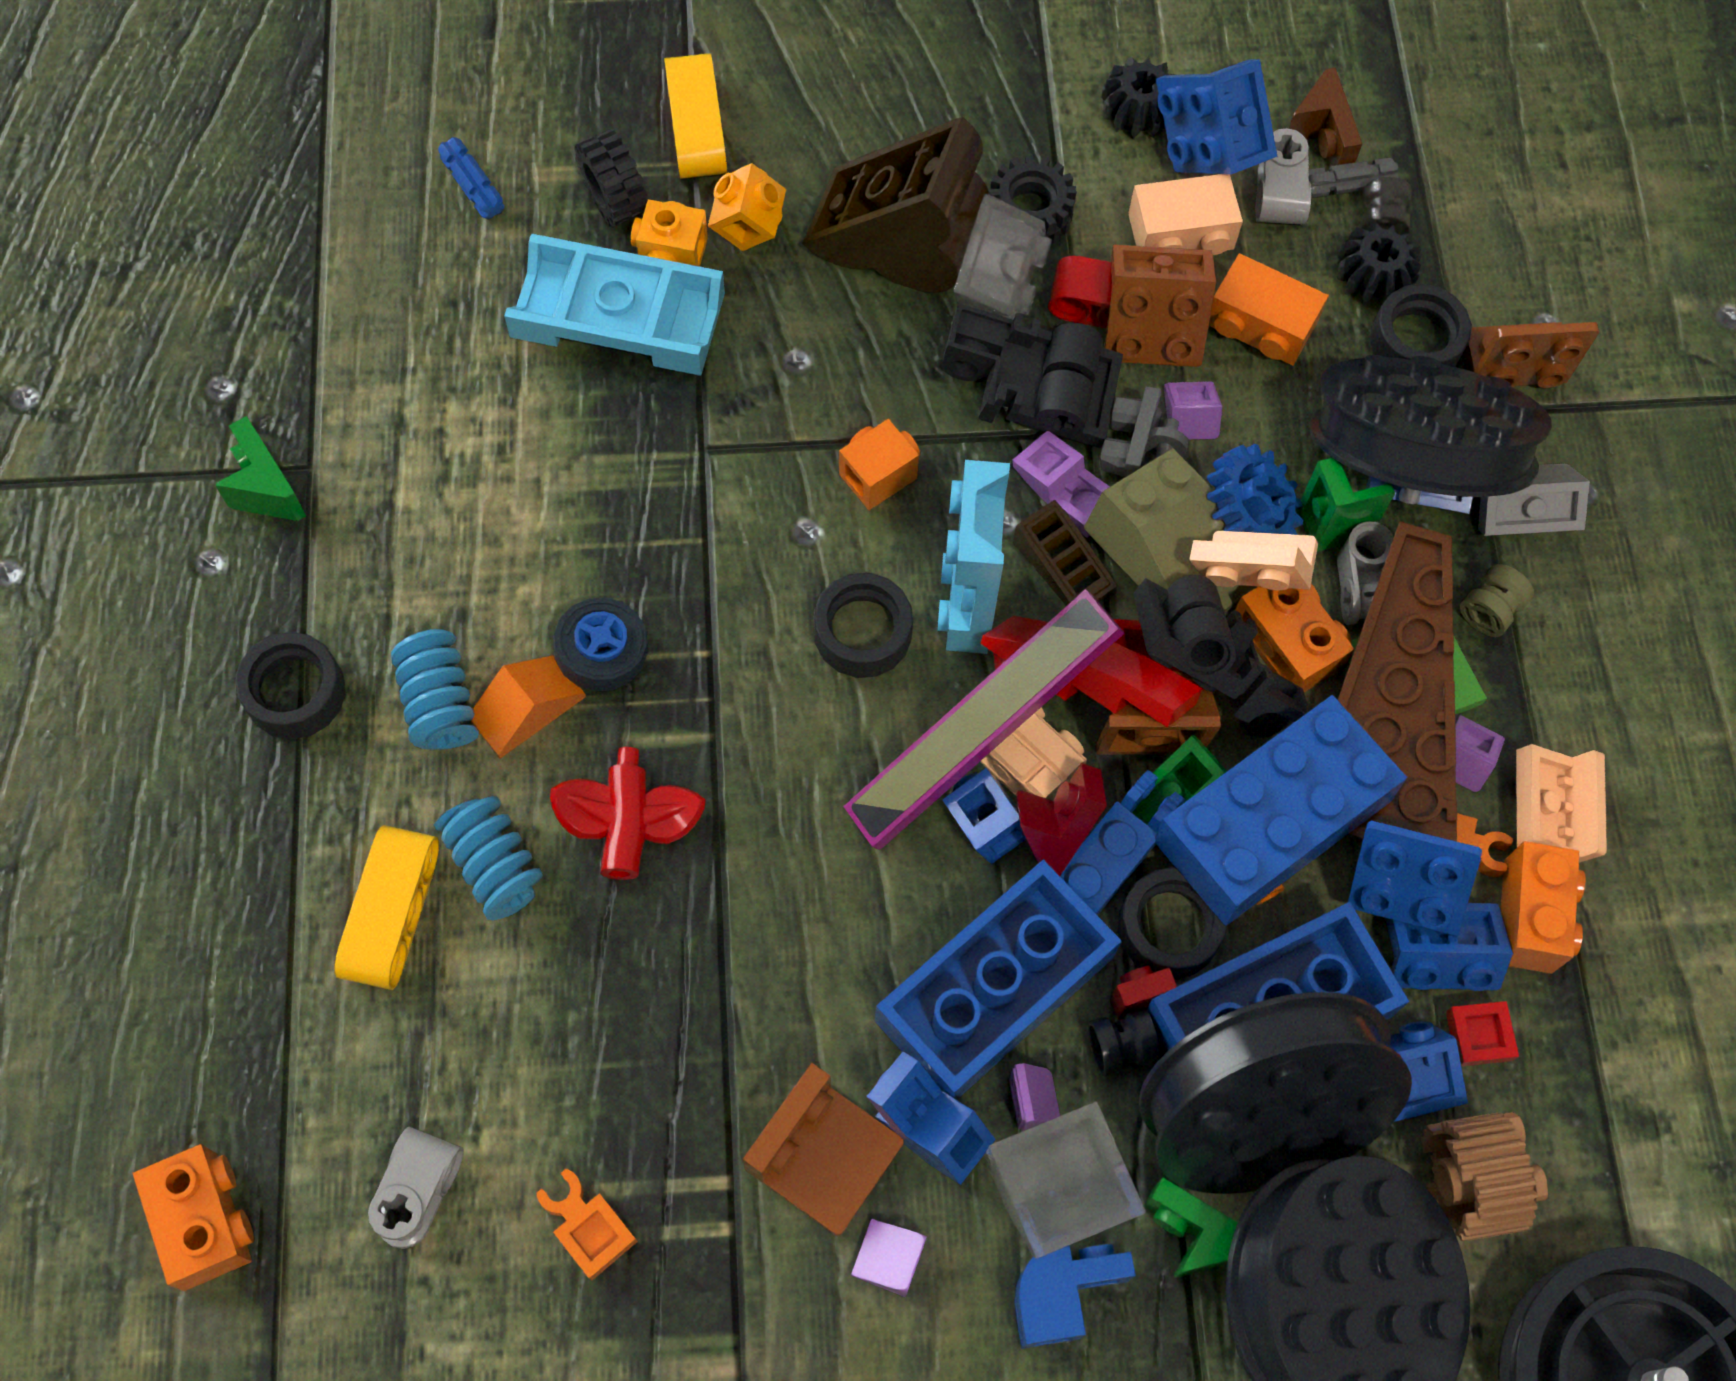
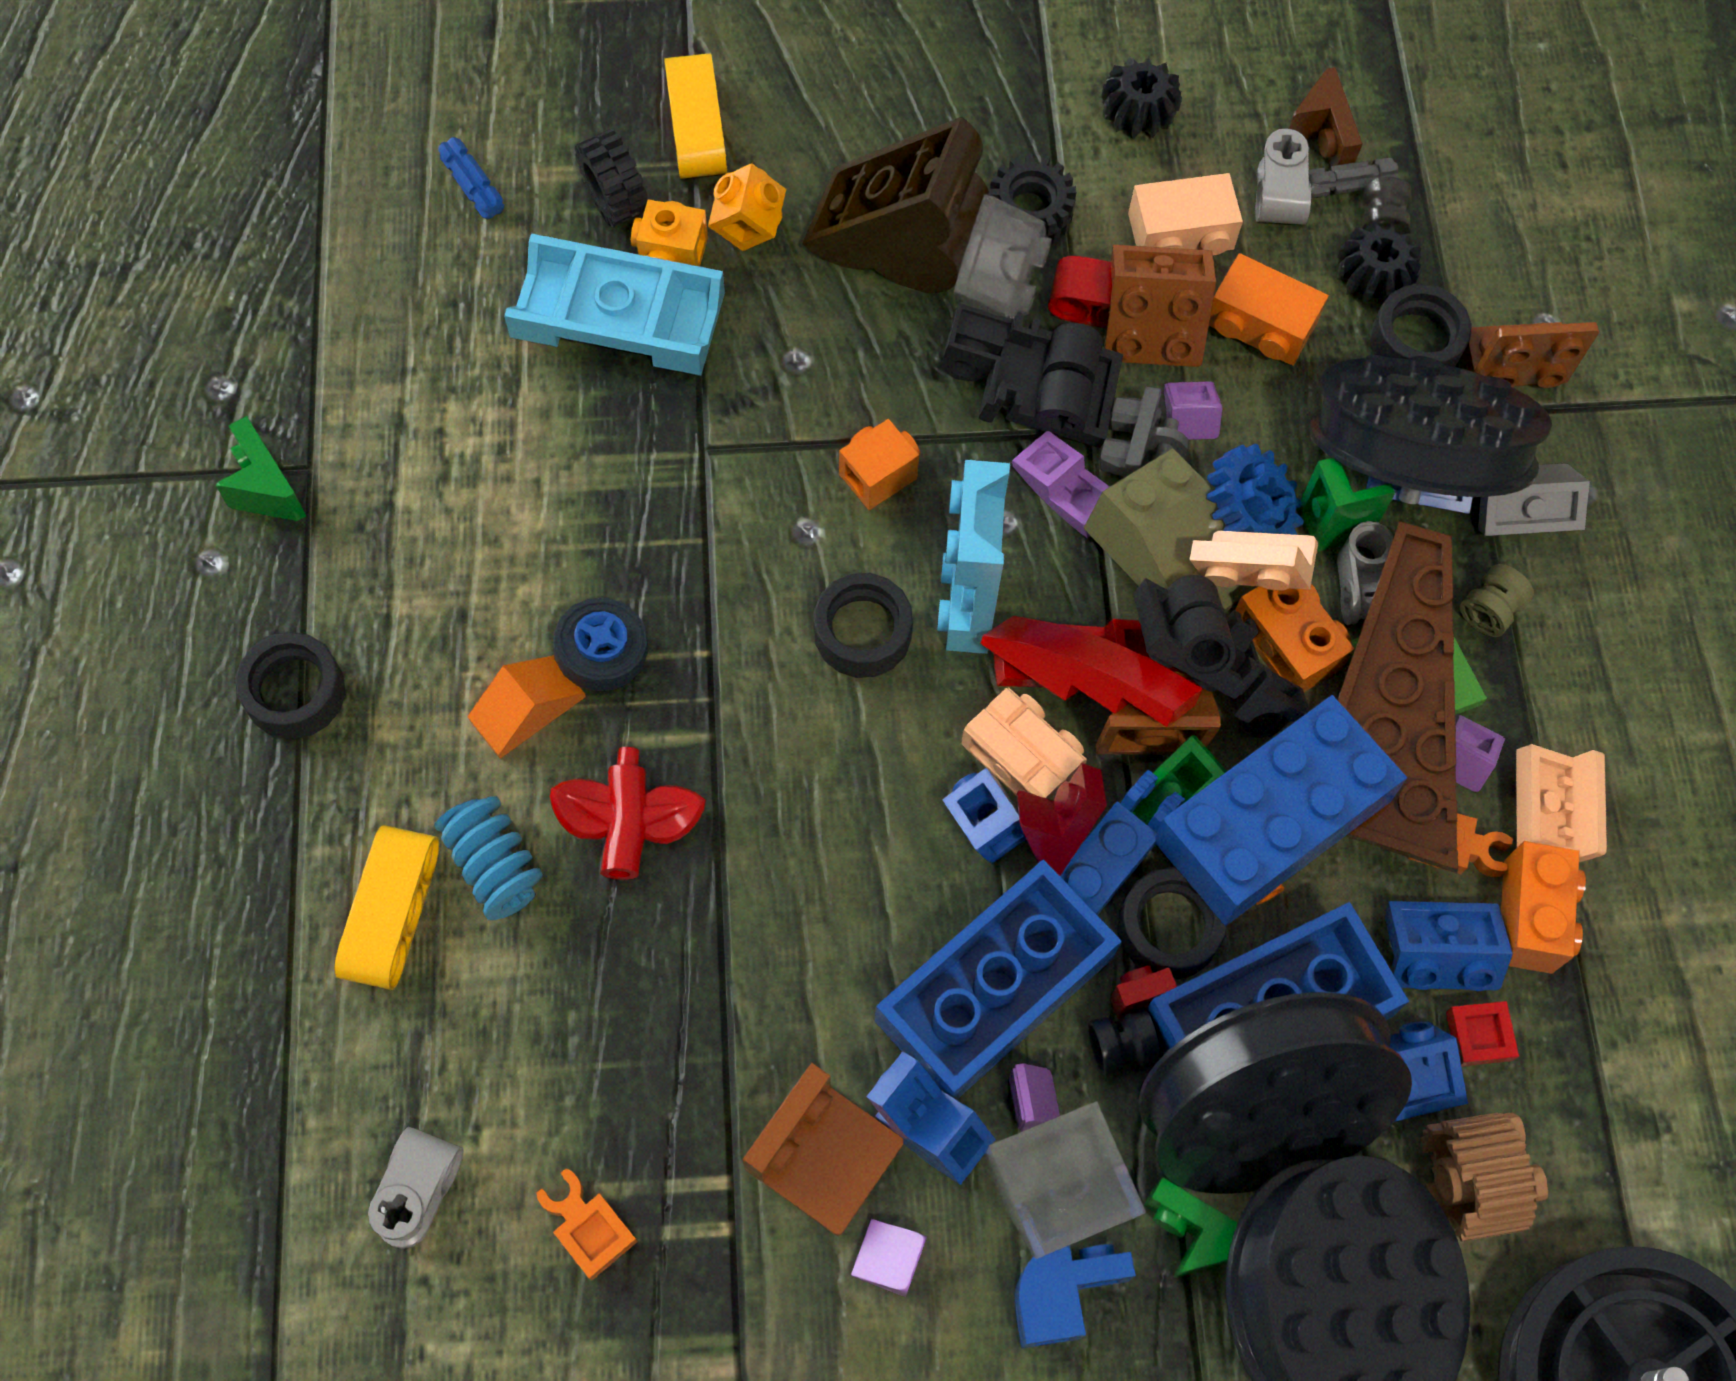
orange brick [132,1144,254,1291] -> none
dark azure piece [391,629,479,750] -> none
tile [843,589,1124,850] -> none
dark brown slope [1013,500,1118,606] -> none
blue bracket [1156,59,1278,175] -> none
blue bracket [1348,821,1482,936] -> none

